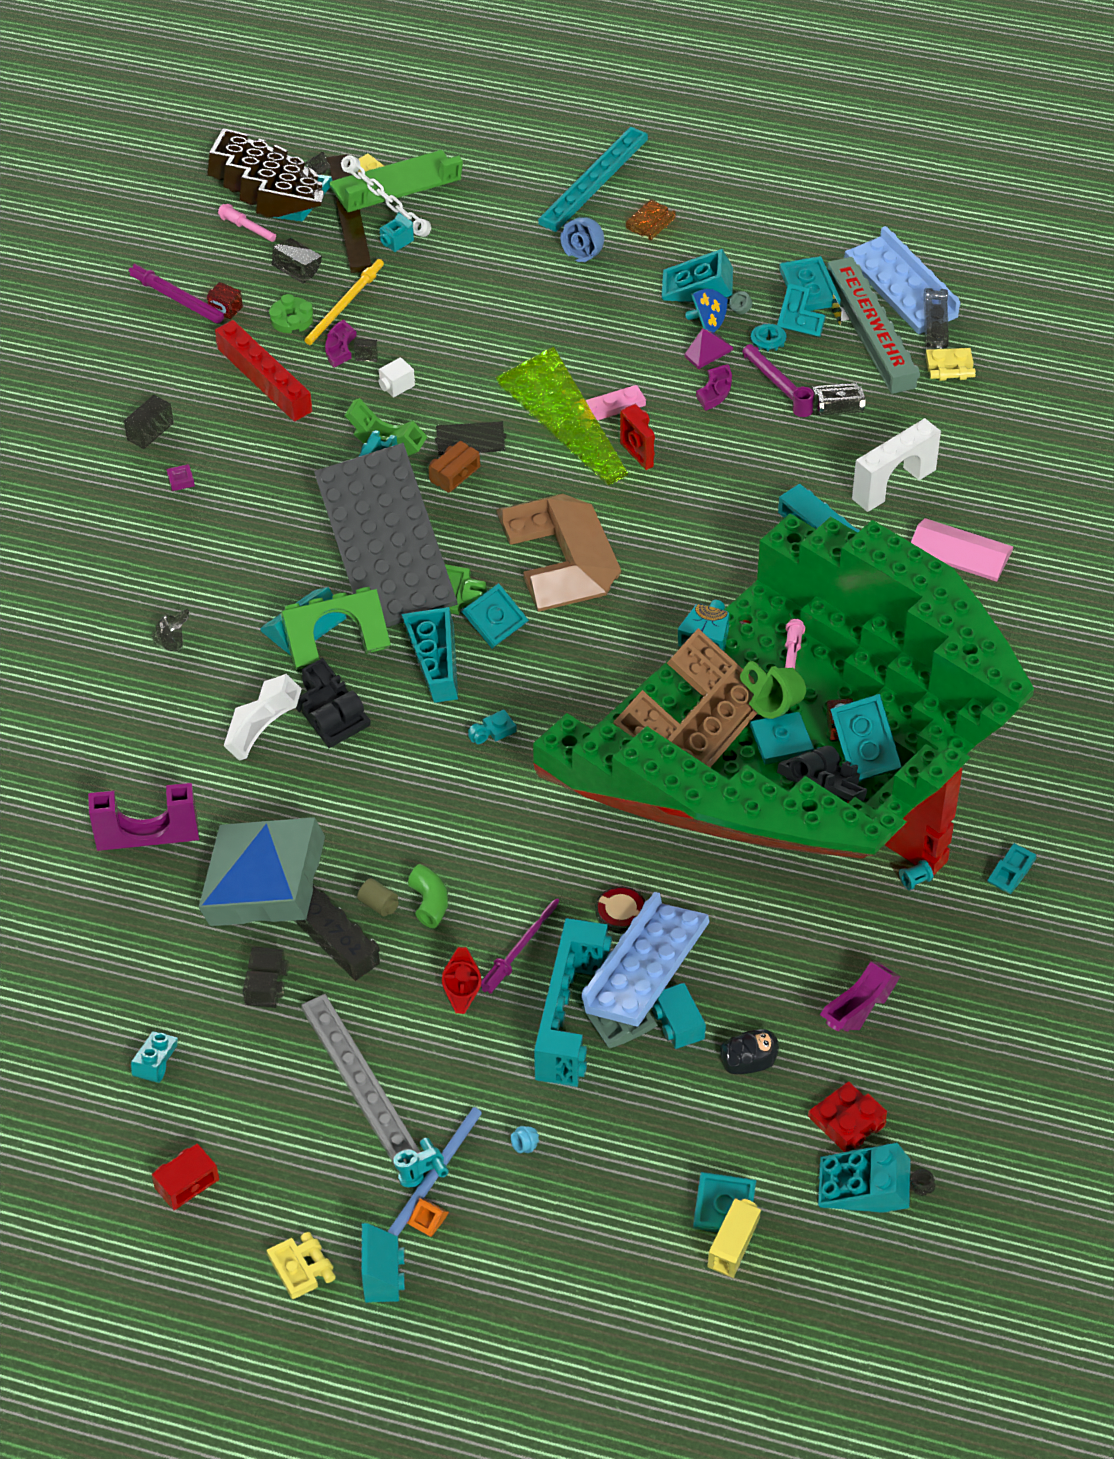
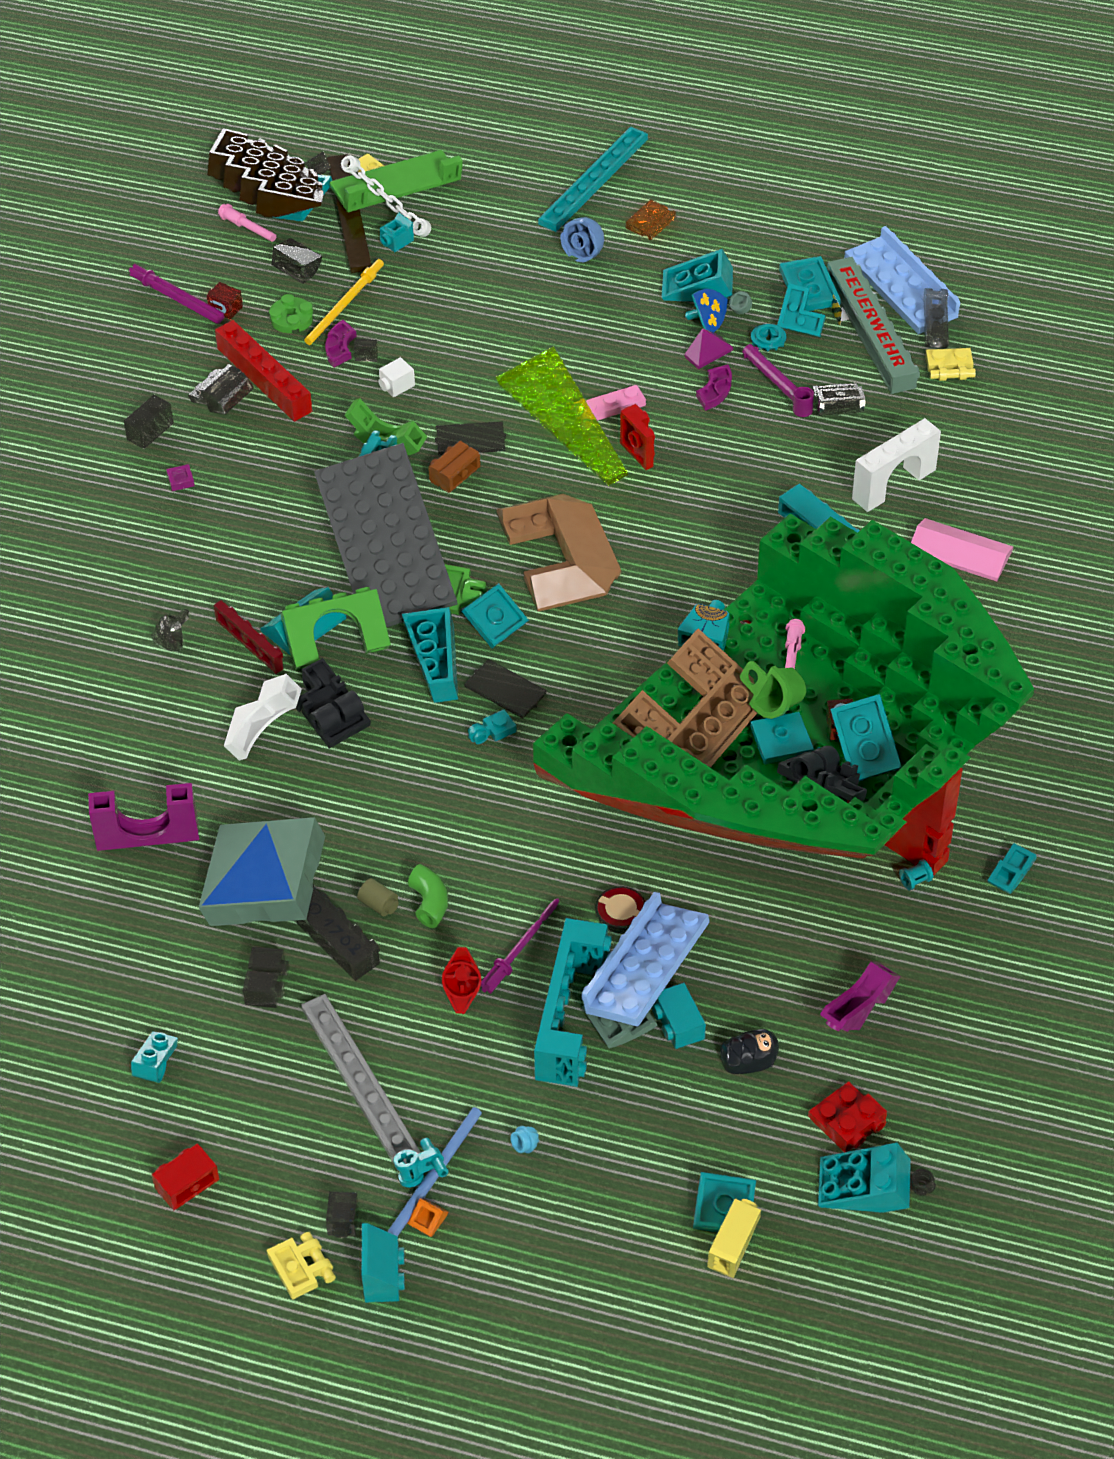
none -> clear smoke brick [188,364,254,415]
none -> dark red plate [214,600,284,674]
none -> clear smoke brick [326,1191,359,1238]
none -> clear smoke piece [465,659,547,719]

